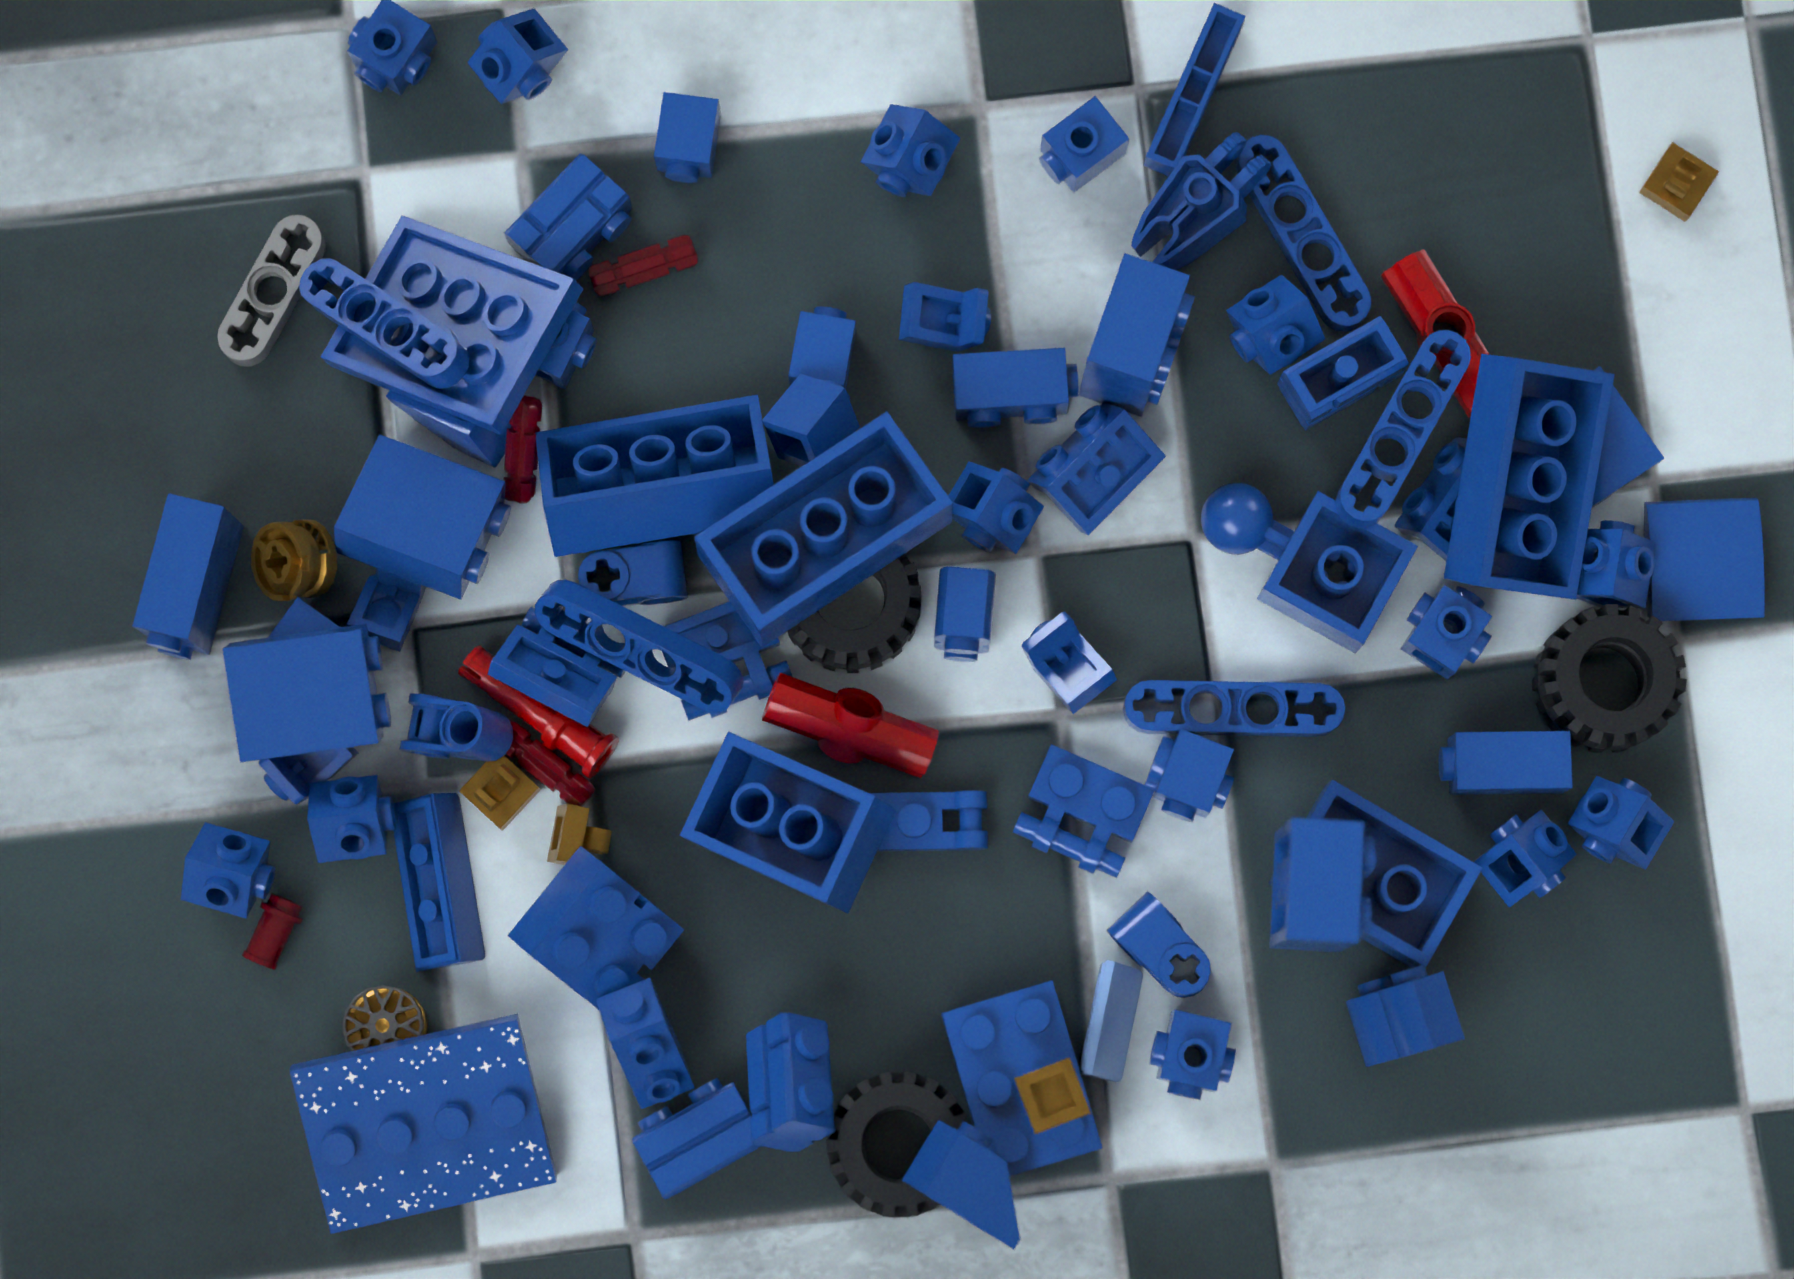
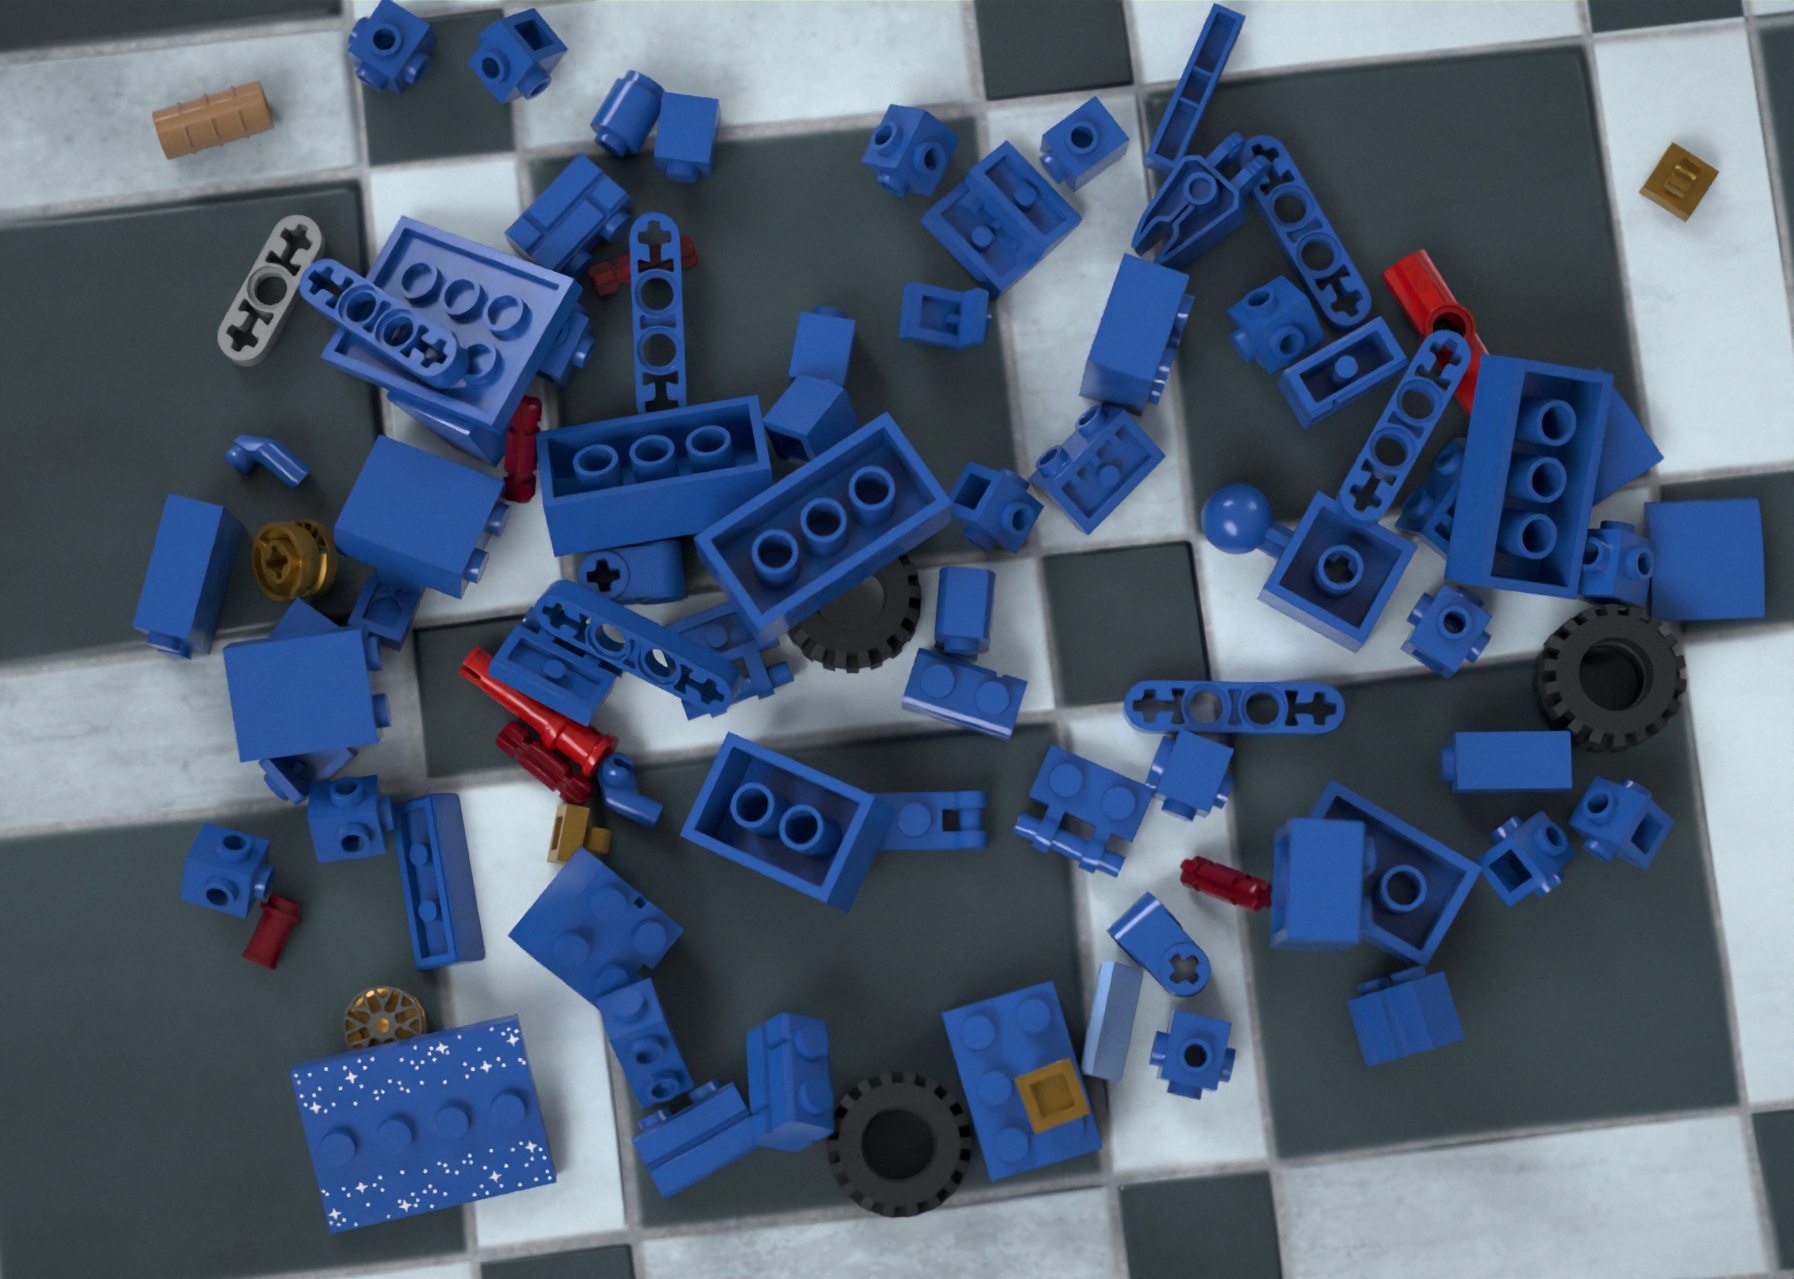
blue piece [399,693,513,762] -> none
pearl gold tile [459,756,541,831] -> none
red piece [762,673,939,778] -> none
blue slope [902,1120,1020,1250] -> none
blue brick [952,348,1079,428] -> none
blue bracket [1022,611,1117,714] -> none
none -> medium nougat axle [152,80,275,160]
none -> blue arm [225,434,311,489]
none -> blue brick [590,70,666,157]
none -> blue arm [597,752,665,831]
none -> blue beam [629,212,687,415]
none -> blue brick [902,648,1028,742]
none -> blue slope [920,140,1083,300]
none -> dark red axle [1179,856,1272,913]

